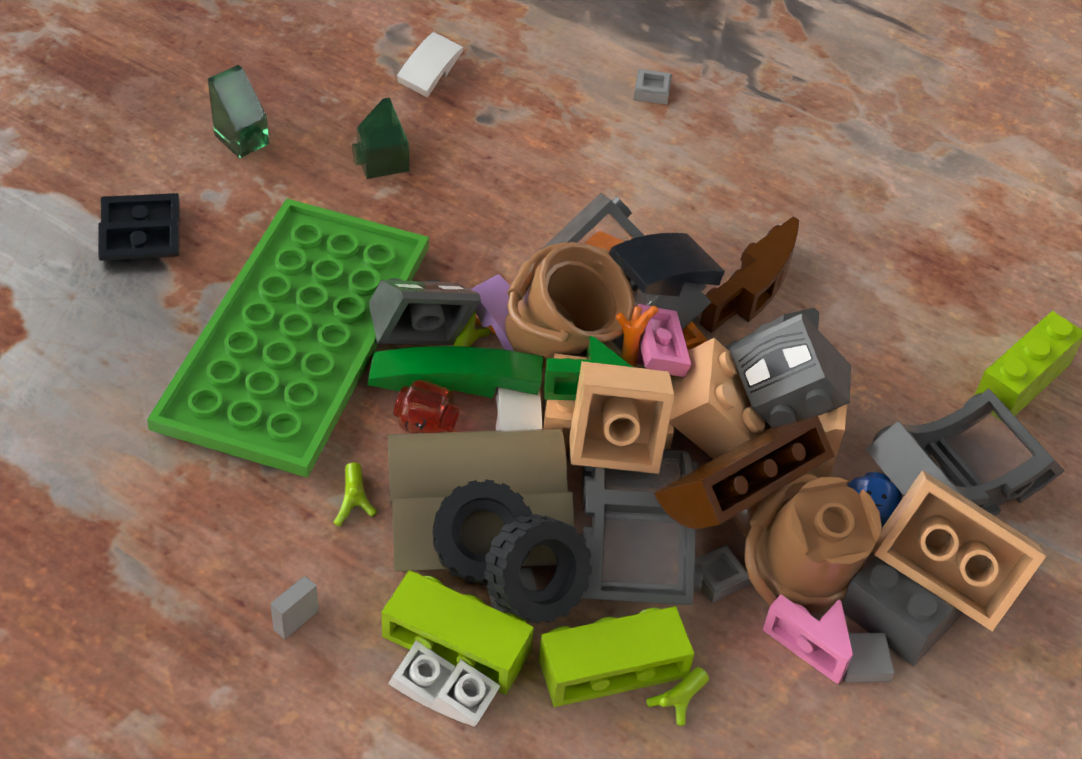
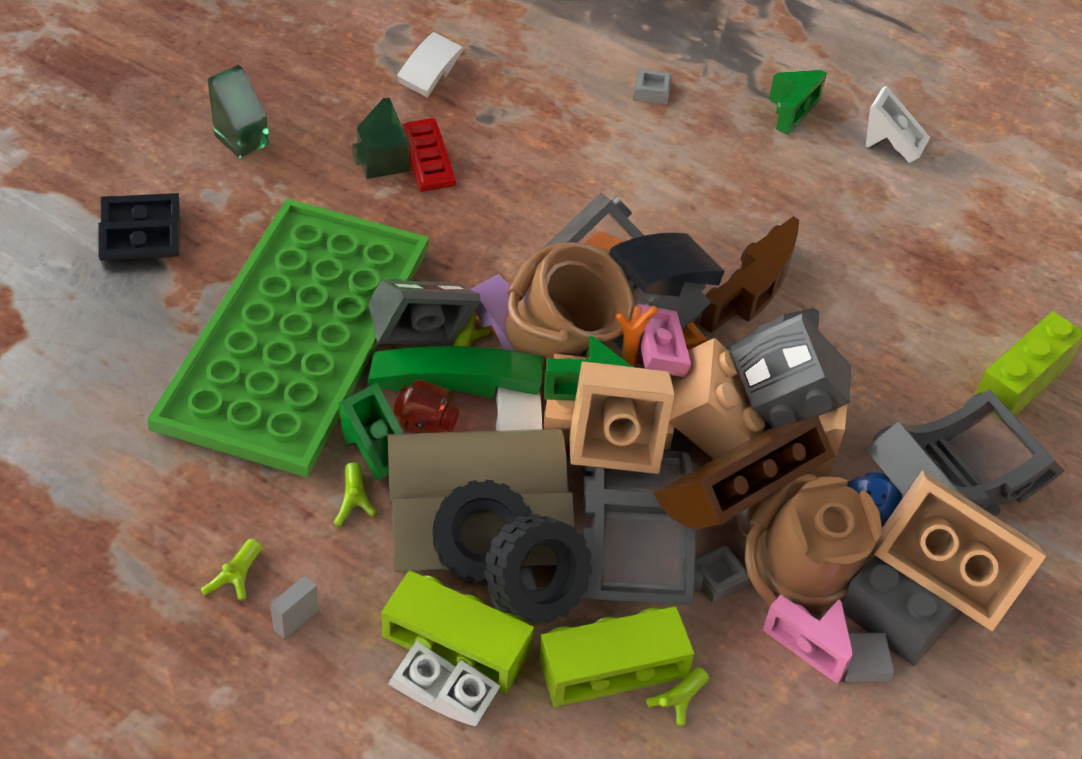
none -> lime bar [201,539,262,600]
none -> green slope [338,383,404,480]
none -> red slope [401,118,456,192]
none -> green slope [769,70,827,135]
none -> white slope [866,86,930,163]

